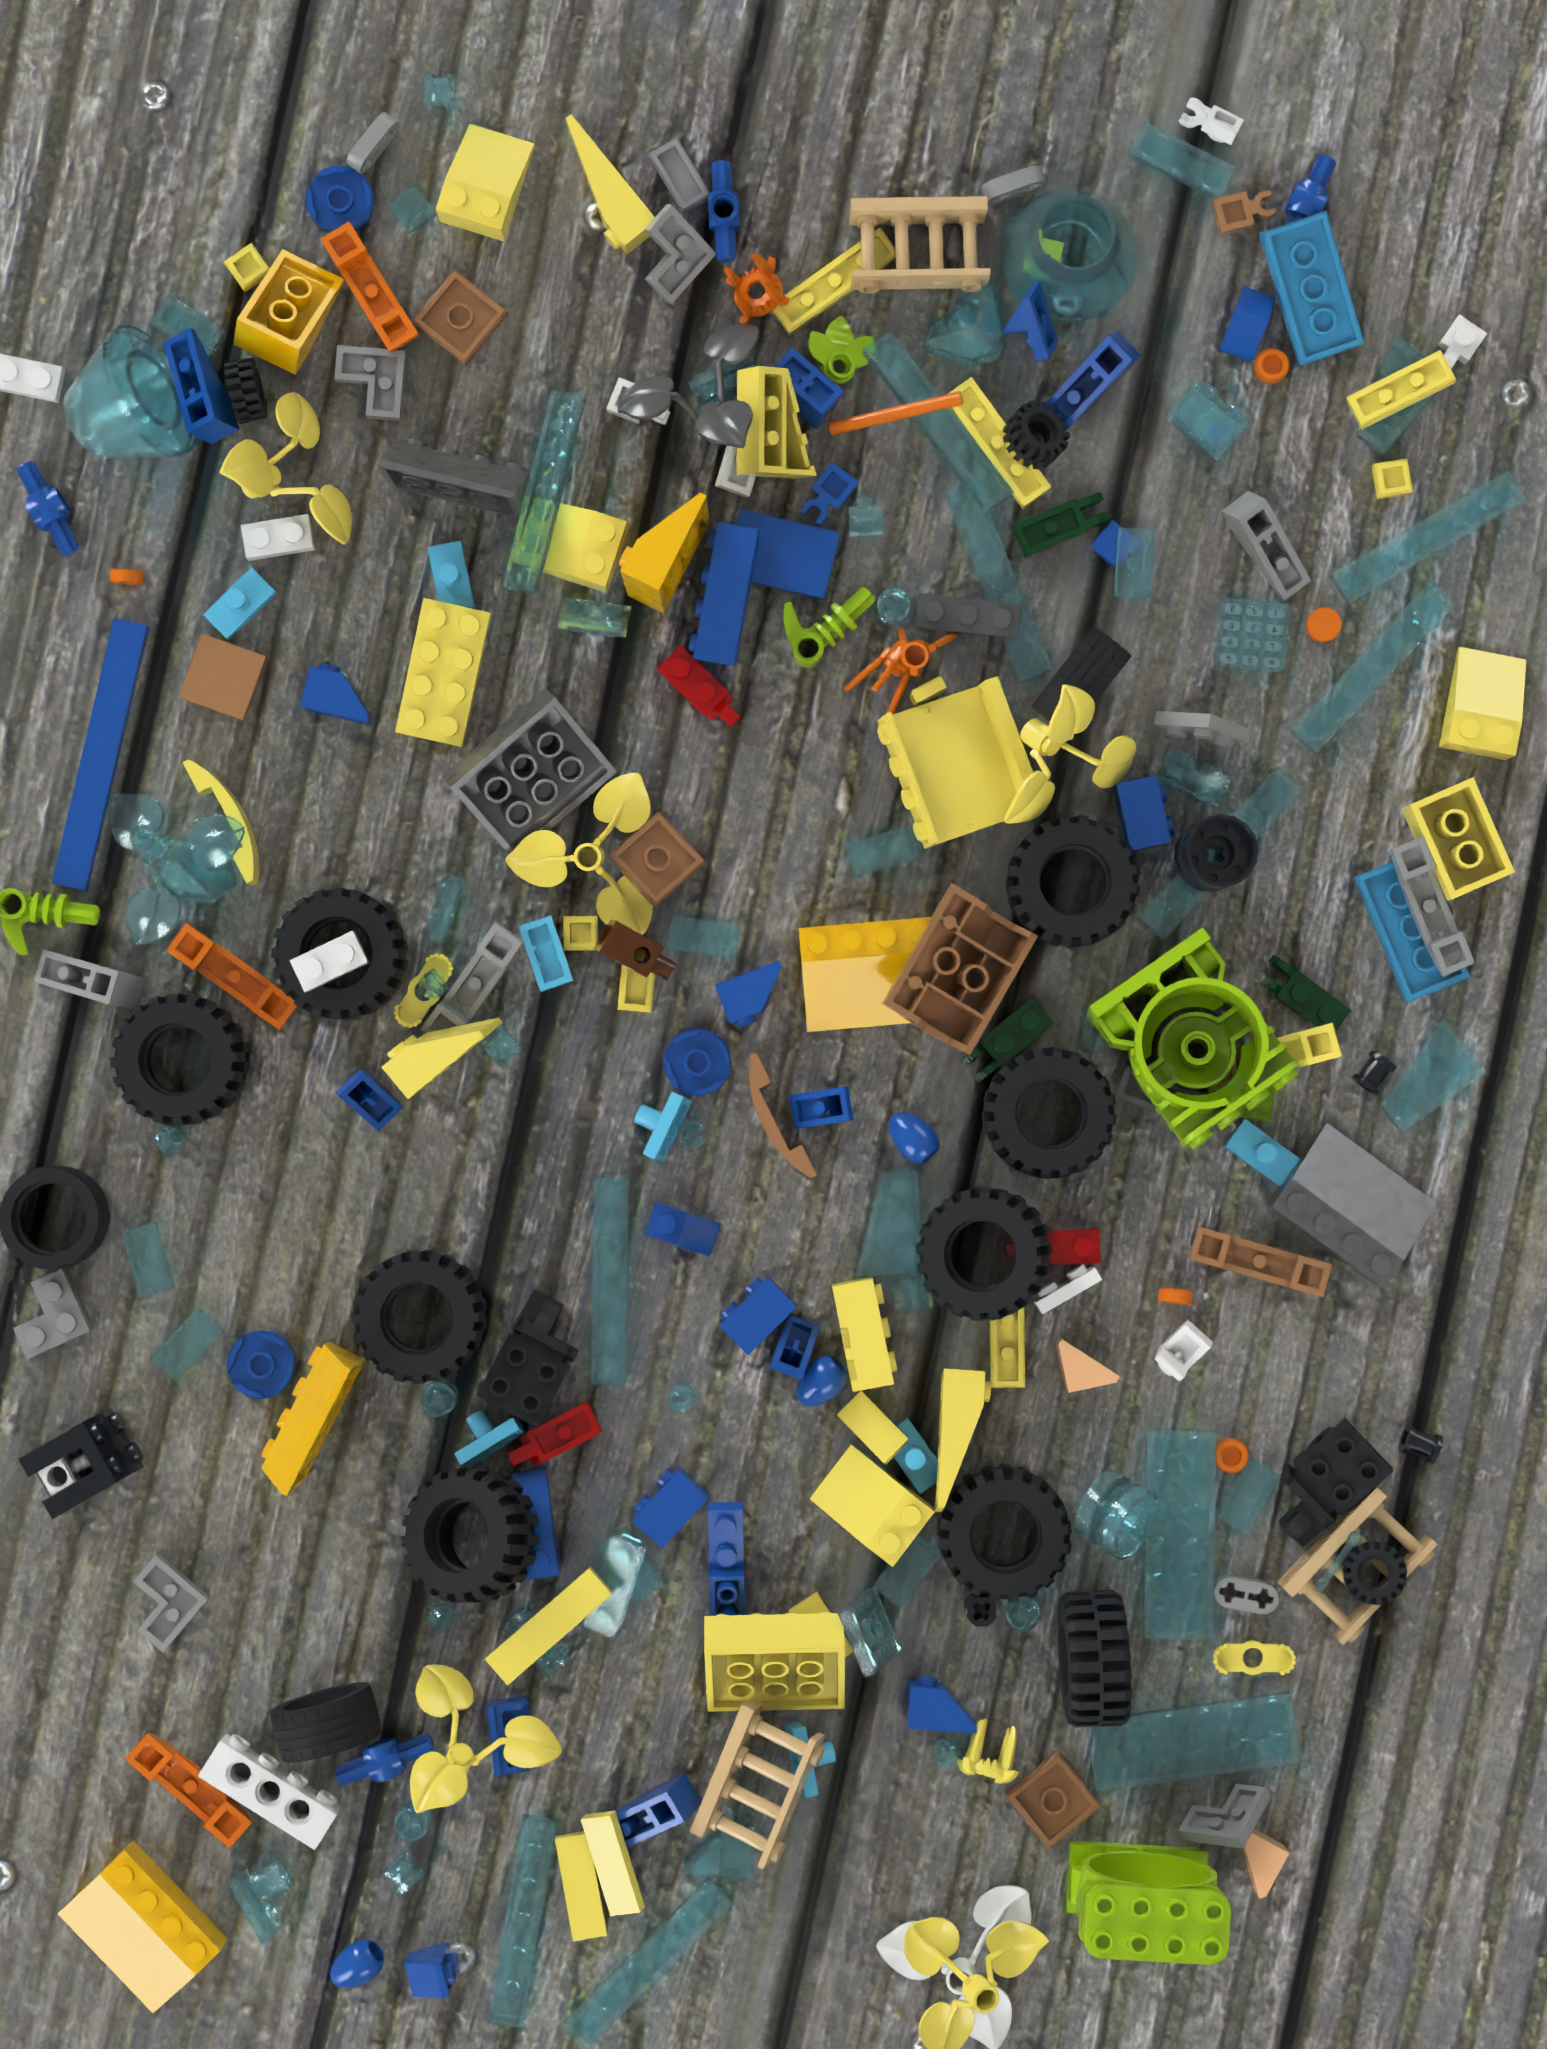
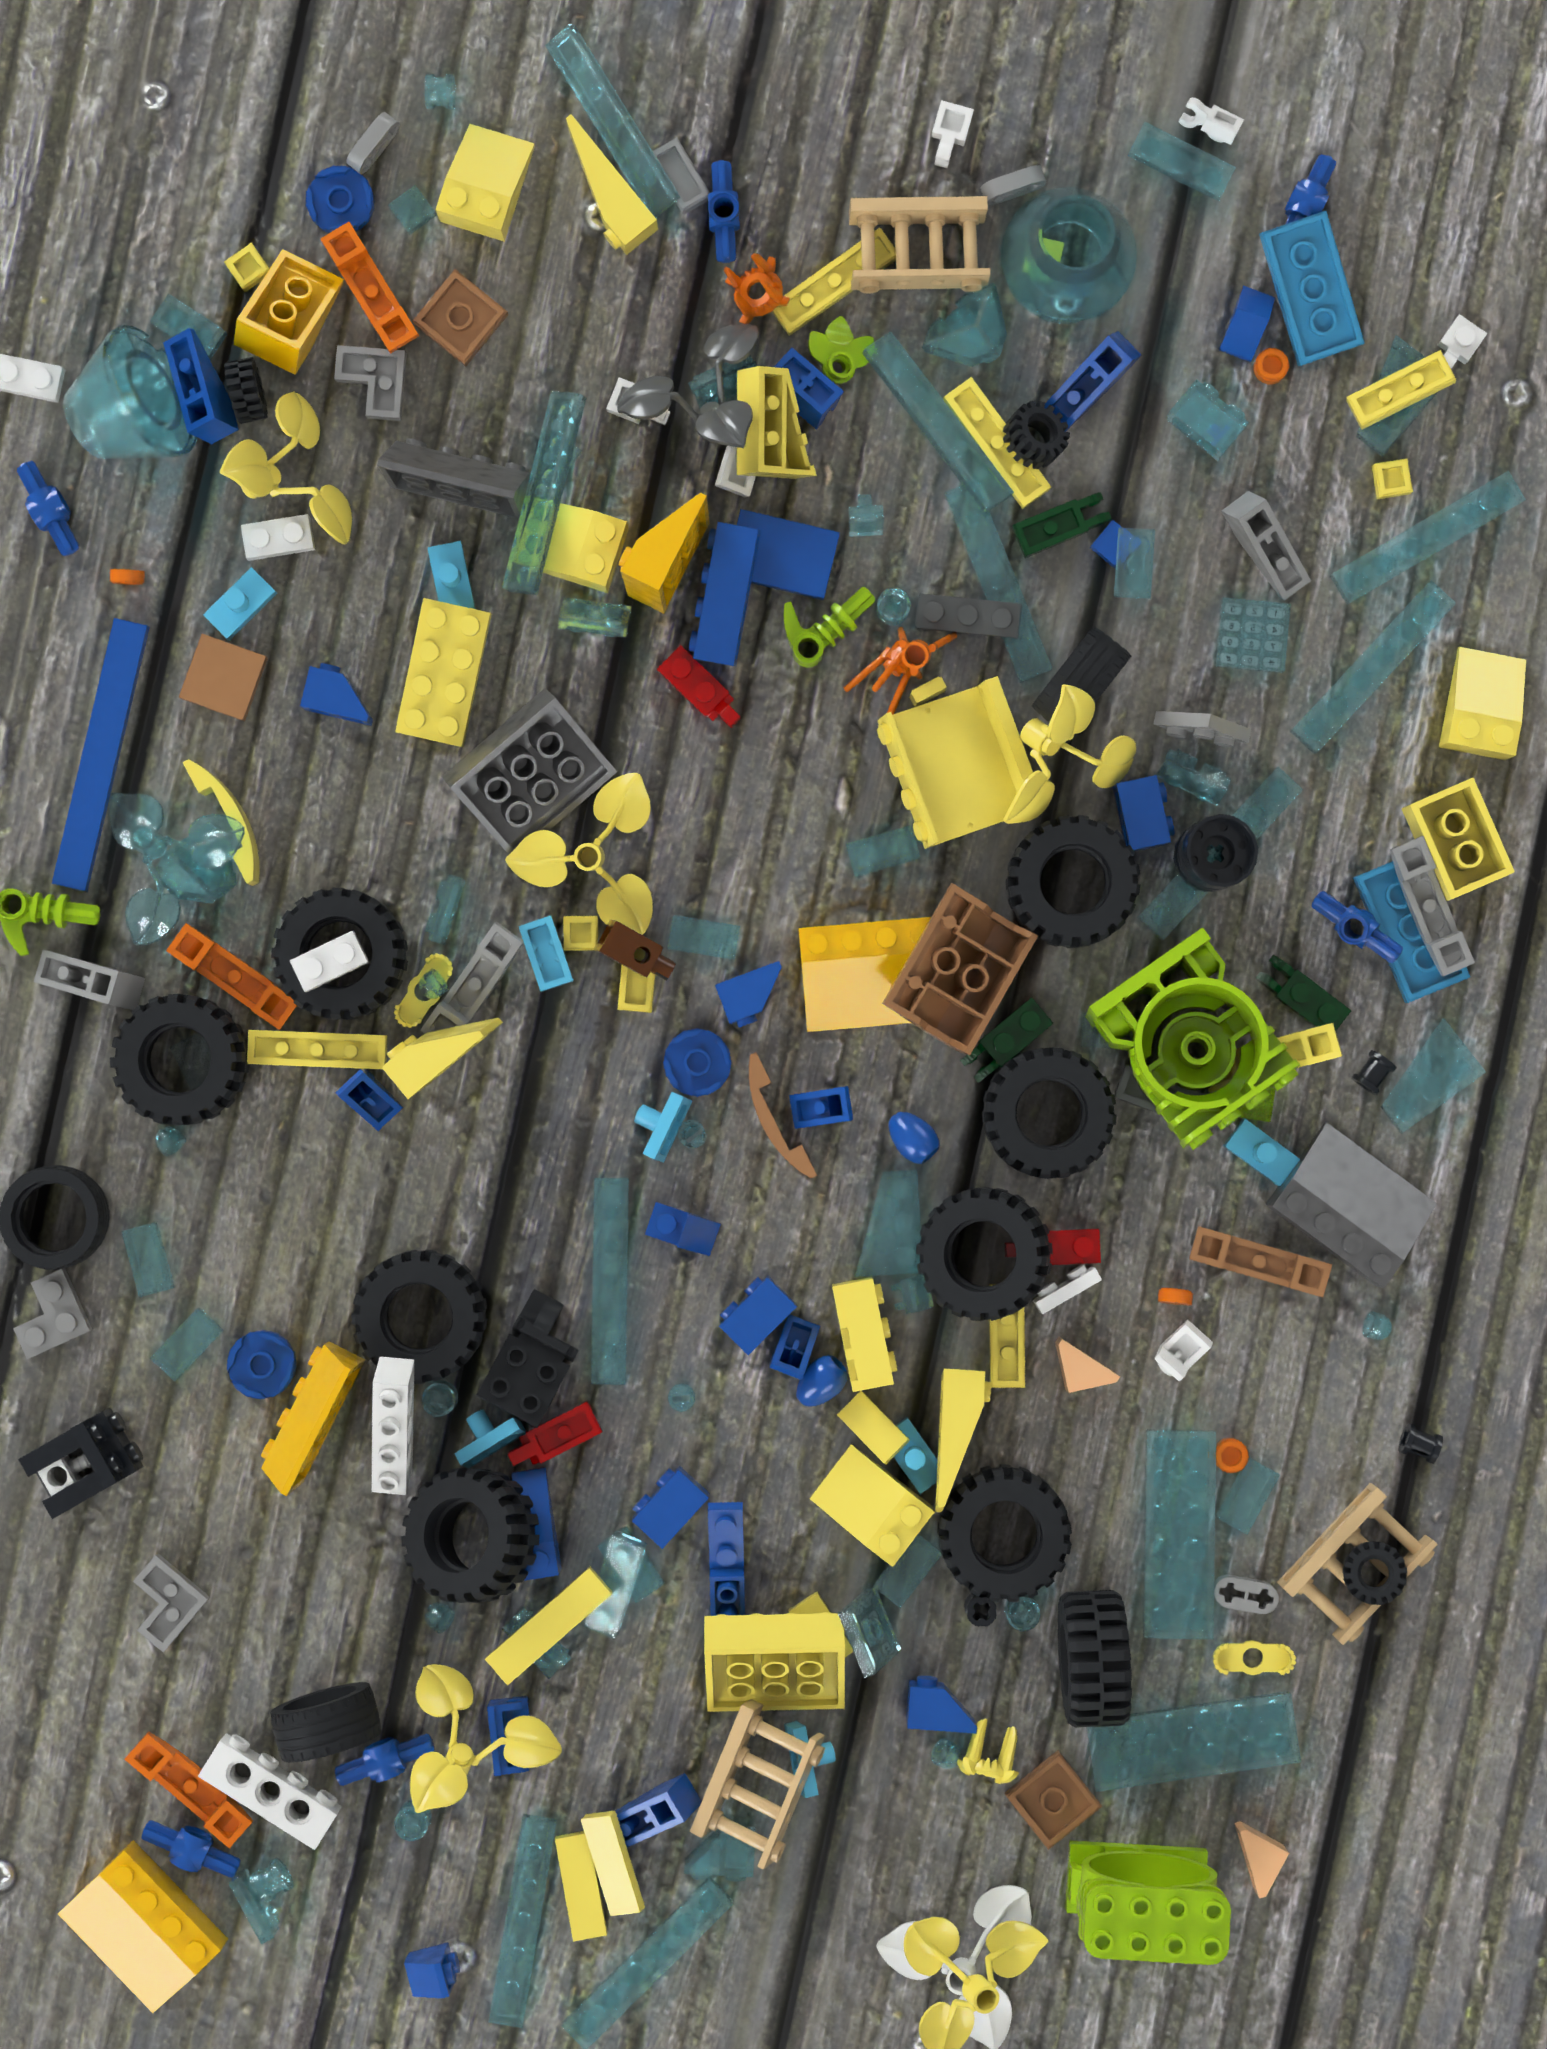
blue animal [330,1939,384,1988] -> none
clear light blue wheel [380,1851,425,1896] -> none
clear light blue wheel [480,1025,523,1069] -> none
medium nougat tile [608,812,705,908] -> none
light grey plate [644,204,716,304] -> none
blue plate [801,461,859,527] -> none
orange bar [829,391,963,435] -> none
blue slope [1002,281,1059,361] -> none
clear light blue wheel [1074,1469,1159,1560] -> none
light grey plate [1178,1784,1270,1849] -> none
medium nougat plate [1211,191,1276,236] -> none
black plate [1279,1418,1393,1547] -> none
orange tile [1305,607,1342,643] -> none
clear light blue hinge [1315,1531,1362,1593] -> none
none -> blue axle [141,1820,241,1878]
none -> light yellow plate [247,1030,387,1069]
none -> white brick [372,1357,415,1495]
none -> clear light blue tile [545,24,681,218]
none -> white plate [931,100,974,168]
none -> blue axle [1311,891,1403,963]
none -> clear light blue hinge [1362,1311,1392,1340]

